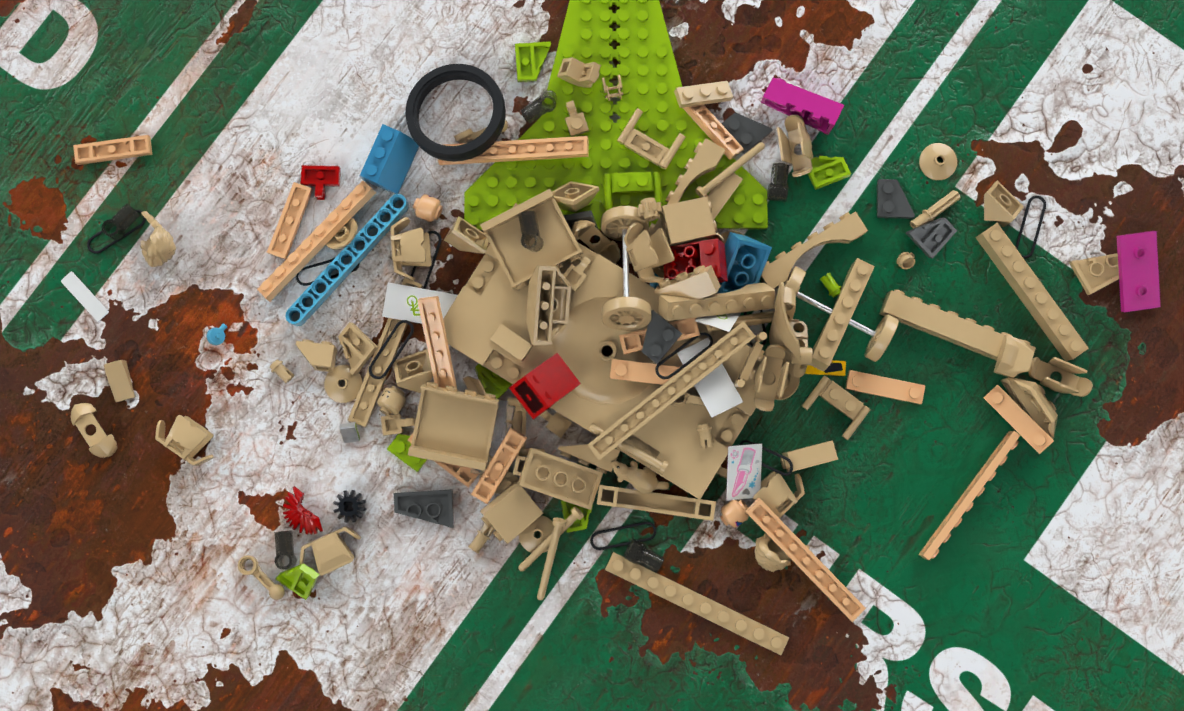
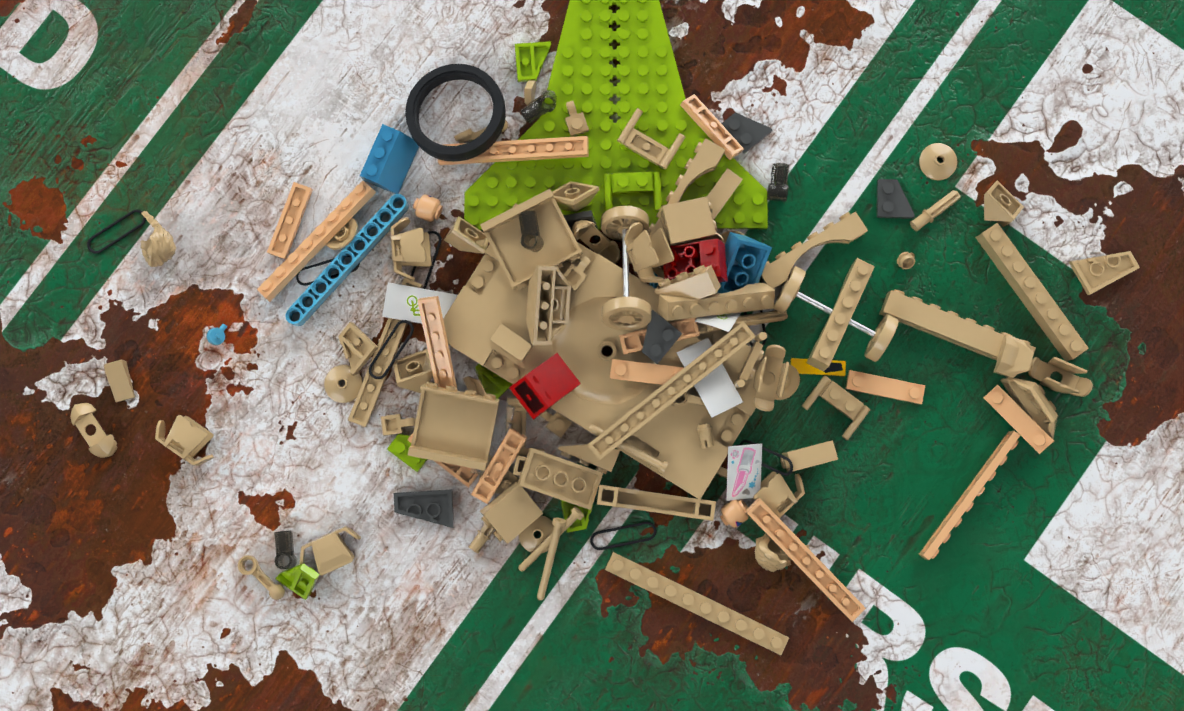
white sticker [61,271,109,322] -> none
light nougat plate [73,135,152,165] -> none
clear smoke piece [101,204,140,240] -> none
tan pin [269,359,295,384] -> none
red hair [283,486,323,535] -> none
tan slope [296,339,338,372] -> none
red plate [300,165,341,200] -> none
black gear [333,490,367,523] -> none
flat silver piece [340,422,360,443] -> none
tan head [377,386,406,416] -> none
tan brick [557,57,601,88] -> none
tan piece [602,74,623,101] -> none
tan animal [611,461,669,494] -> none
clear smoke piece [623,538,664,573] -> none
tan gear [637,198,662,221] -> none
black piece [655,332,713,379] -> none
tan plate [674,81,733,108] -> none
tan bar [695,142,765,198] -> none
dark pink wedge [761,77,844,135] -> none
tan panel [769,282,813,378] -> none
tan piece [777,115,813,177] -> none
lime wing [808,156,851,190] -> none
lime pin [820,272,842,298] -> none
dark grey wing [906,217,957,259] -> none
black piece [1015,196,1046,259] -> none
dark pink plate [1117,231,1161,312] -> none
none -> tan tile [524,80,536,105]

